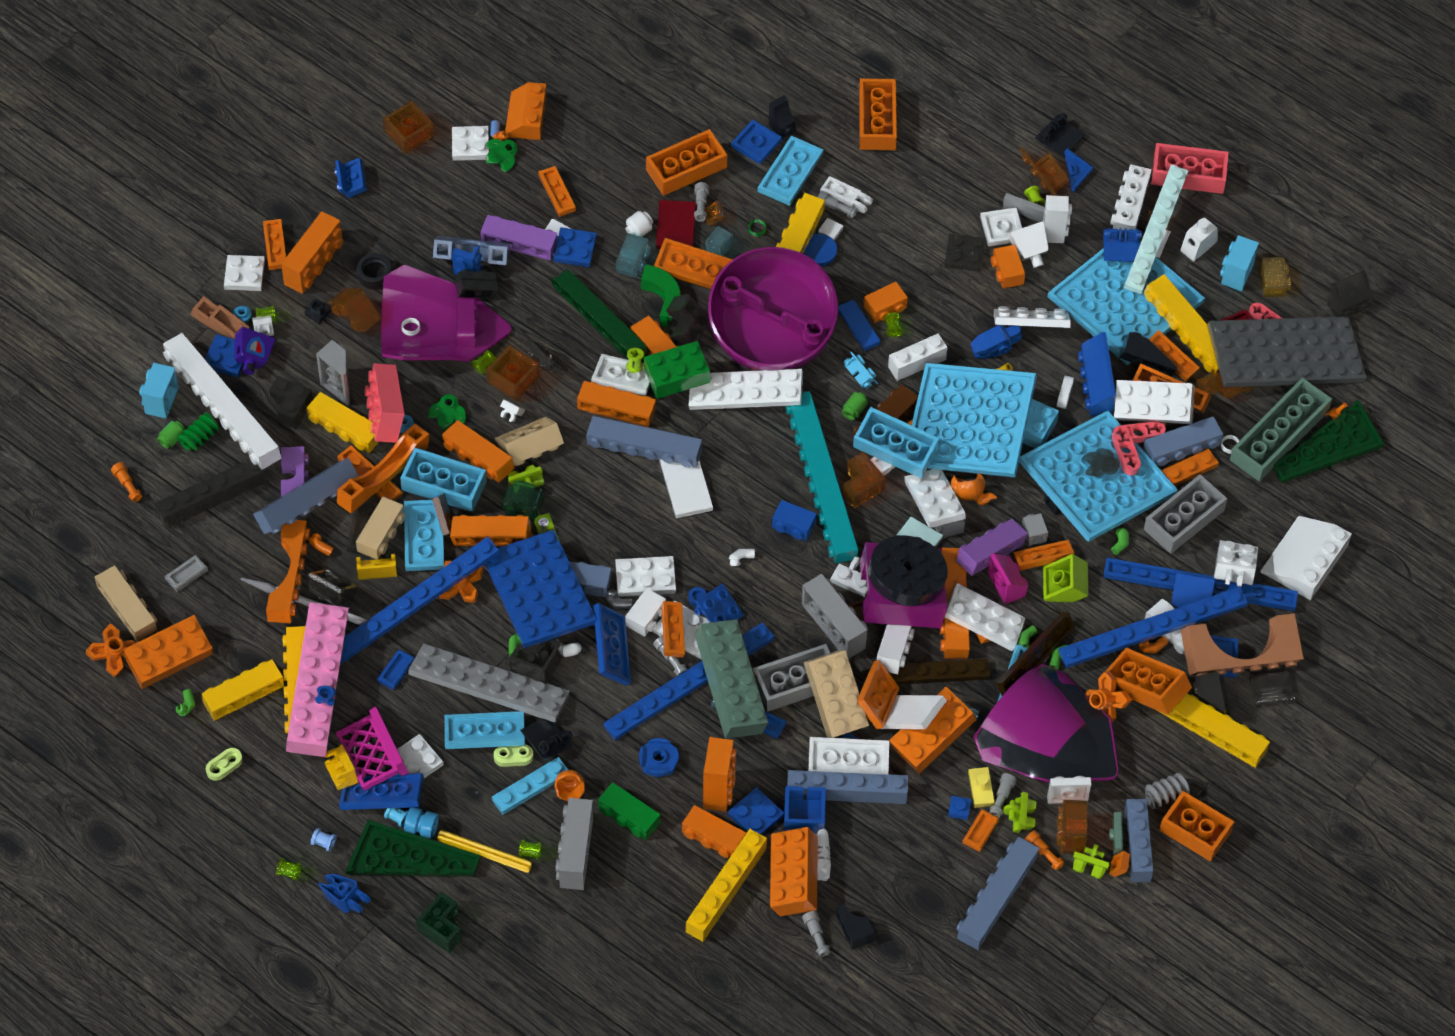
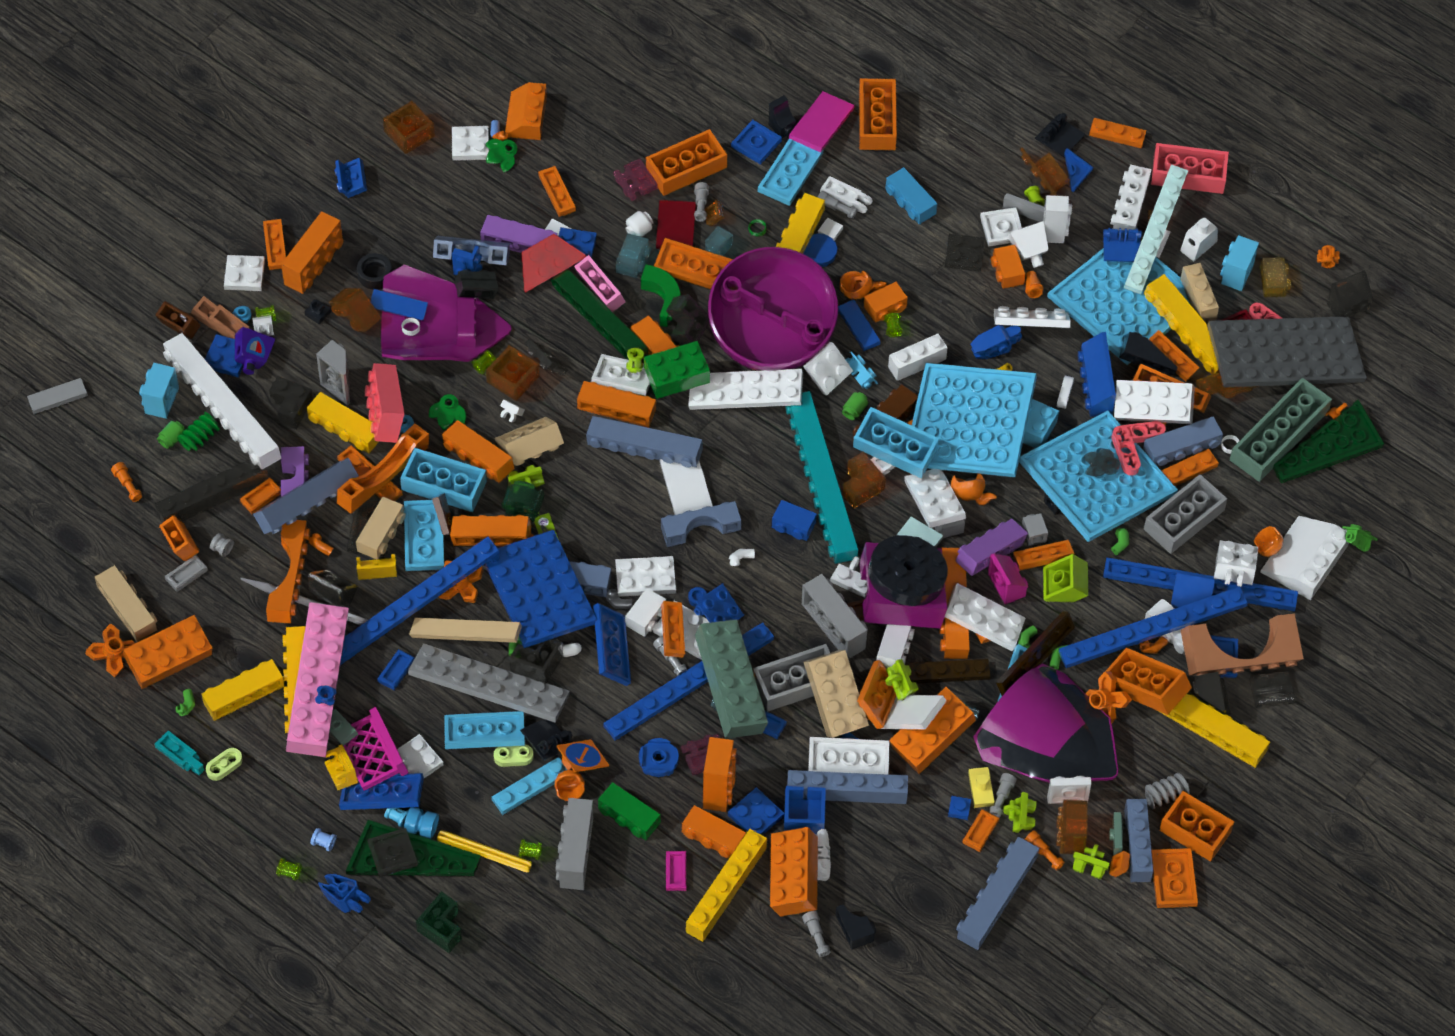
none -> light grey tile [27,378,88,414]
none -> teal hinge [154,731,205,775]
none -> reddish brown brick [156,301,201,340]
none -> orange brick [159,515,199,561]
none -> light grey wheel [210,533,234,557]
none -> orange tile [240,478,281,514]
none -> sand green plate [329,709,358,746]
none -> clear smoke plate [367,828,418,877]
none -> blue tile [369,289,428,321]
none -> tan tile [409,618,522,643]
none -> red wing [521,234,587,293]
none -> piece [557,739,609,772]
none -> bright pink brick [574,255,625,312]
none -> clear pink plate [613,159,658,201]
none -> sand blue arch [661,501,741,547]
none -> dark pink tile [666,851,686,891]
none -> clear pink plate [680,734,720,776]
none -> dark pink tile [789,91,854,152]
none -> white plate [803,342,853,395]
none -> orange hair [840,270,887,300]
none -> dark azure brick [885,167,937,224]
none -> lime hips [885,659,918,700]
none -> orange cone [1025,271,1044,298]
none -> orange plate [1089,118,1147,149]
none -> orange plate [1151,848,1198,908]
none -> tan brick [1180,263,1219,322]
none -> orange hair [1254,526,1283,557]
none -> orange gear [1317,245,1340,268]
none -> bright green hinge [1342,524,1377,552]

